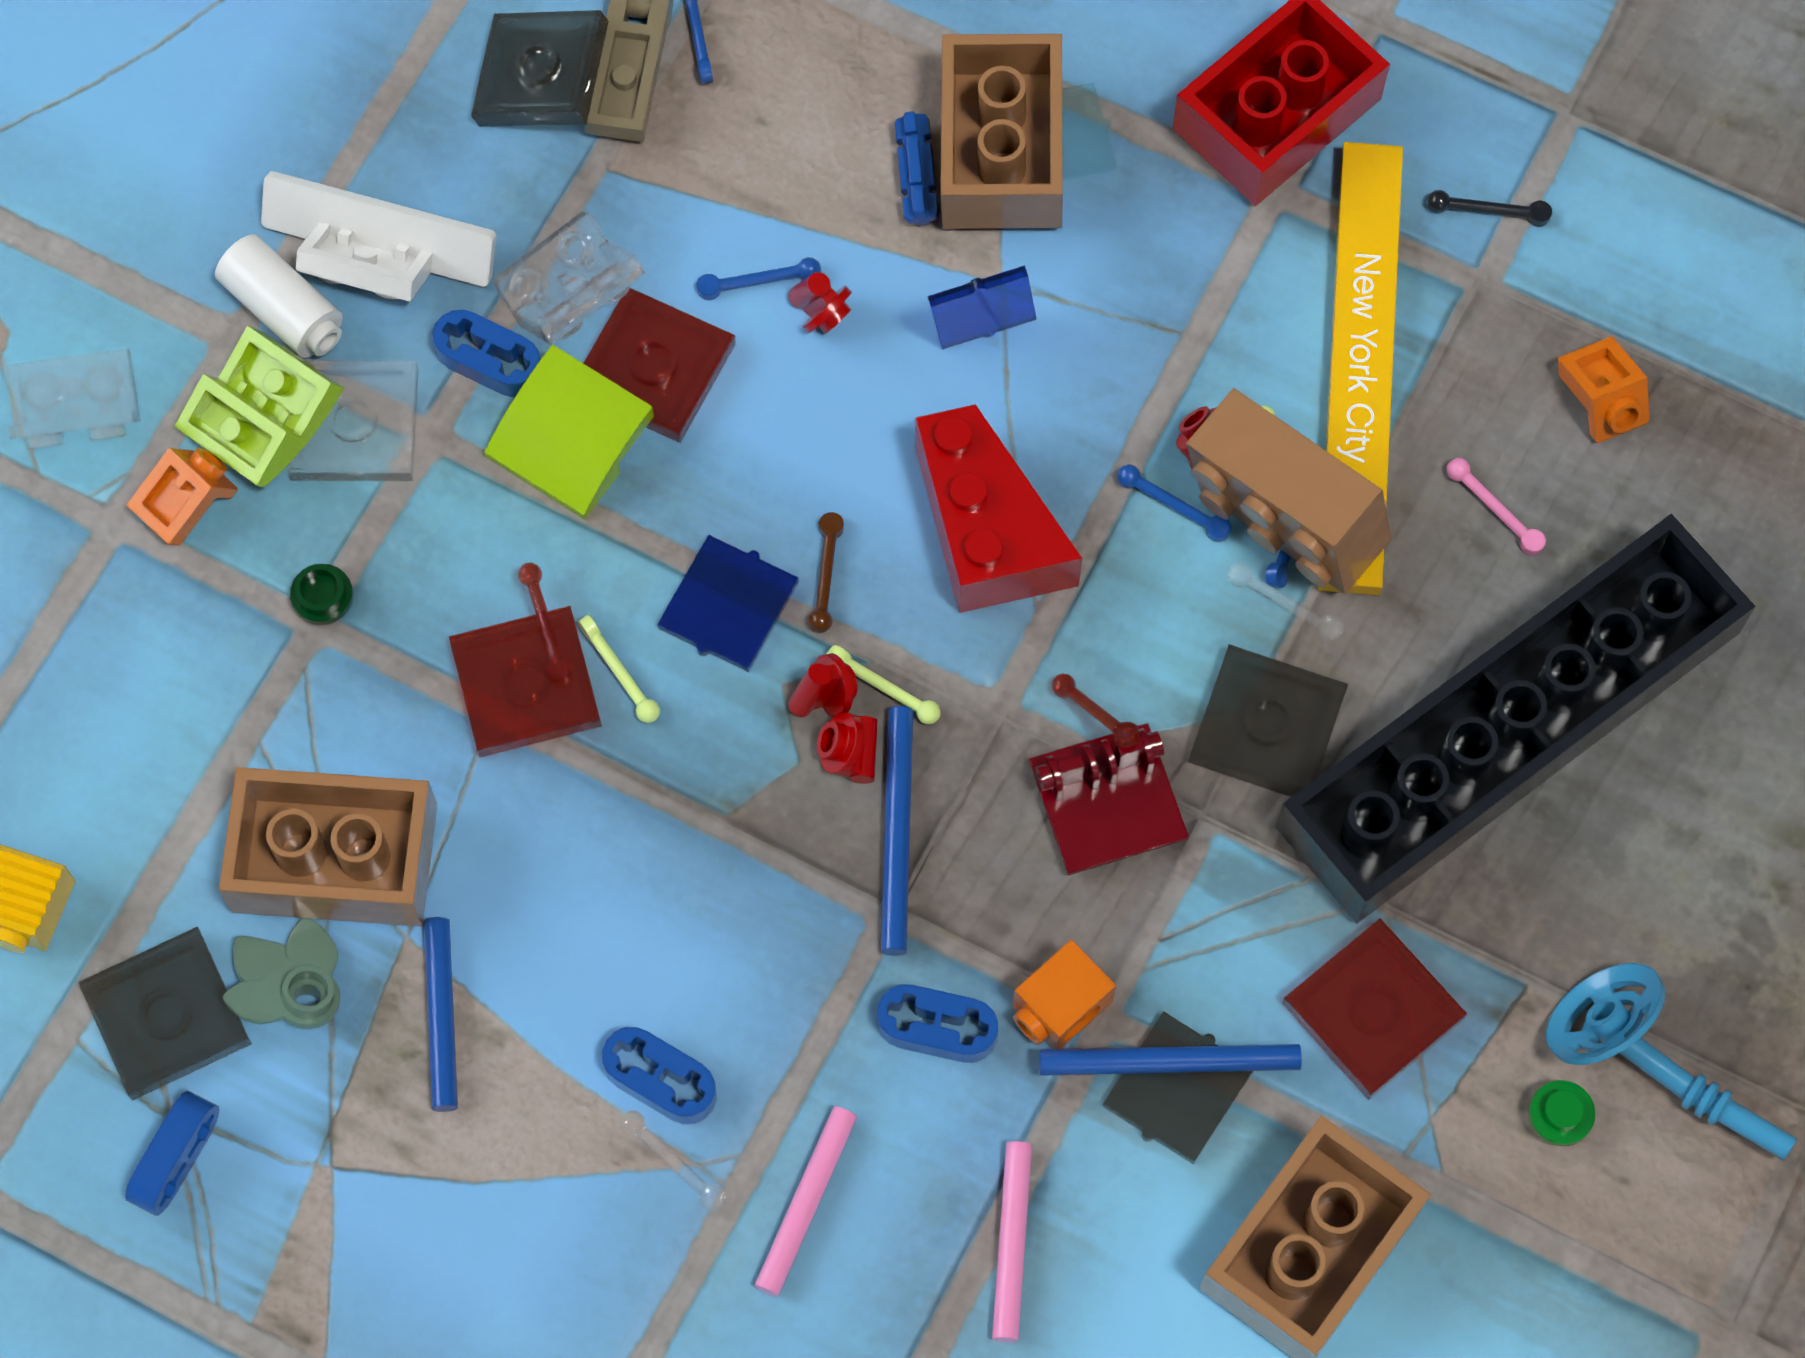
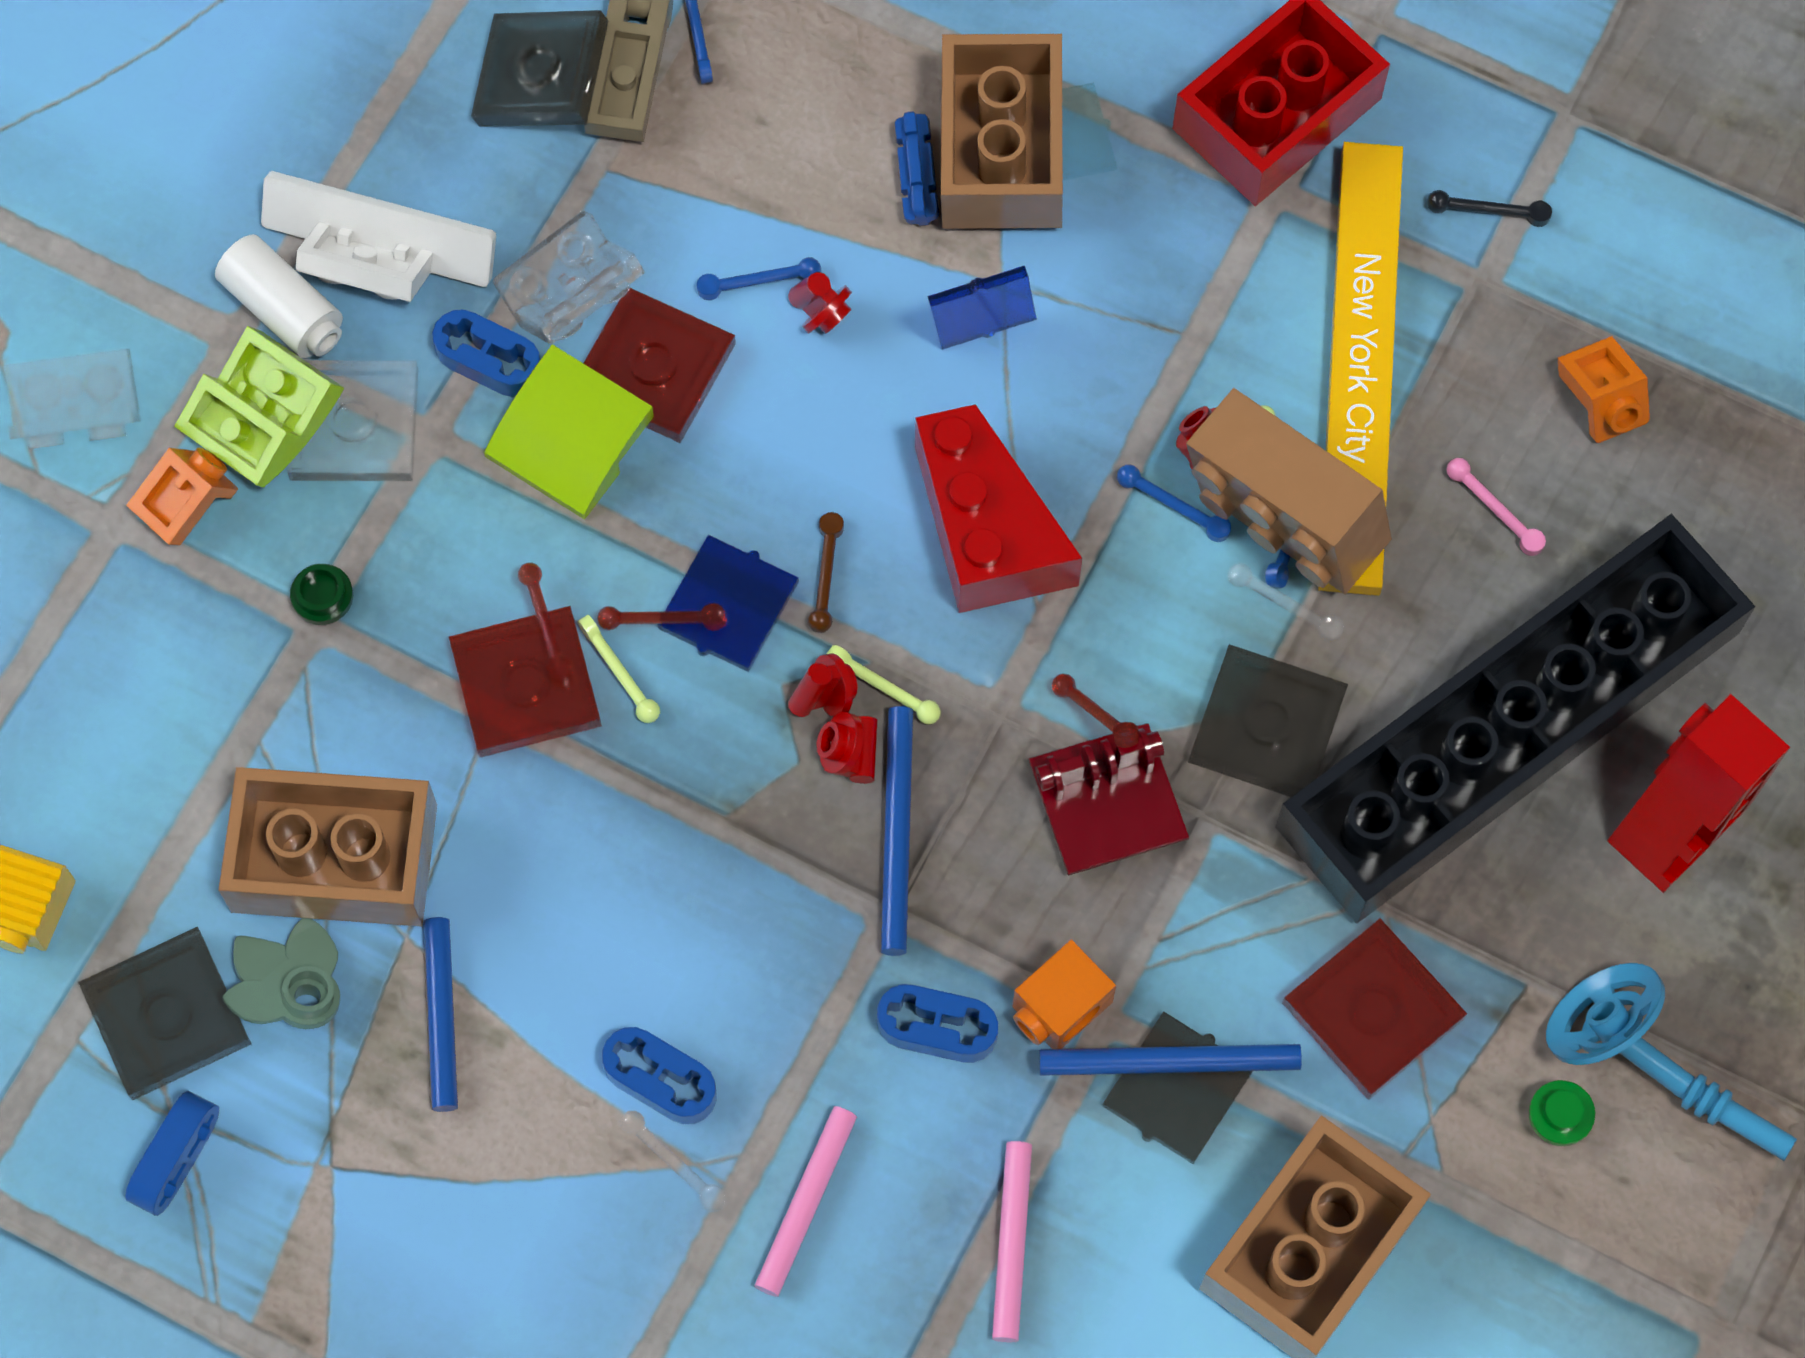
none -> clear red hinge [597,603,727,631]
none -> red wedge [1607,694,1790,893]

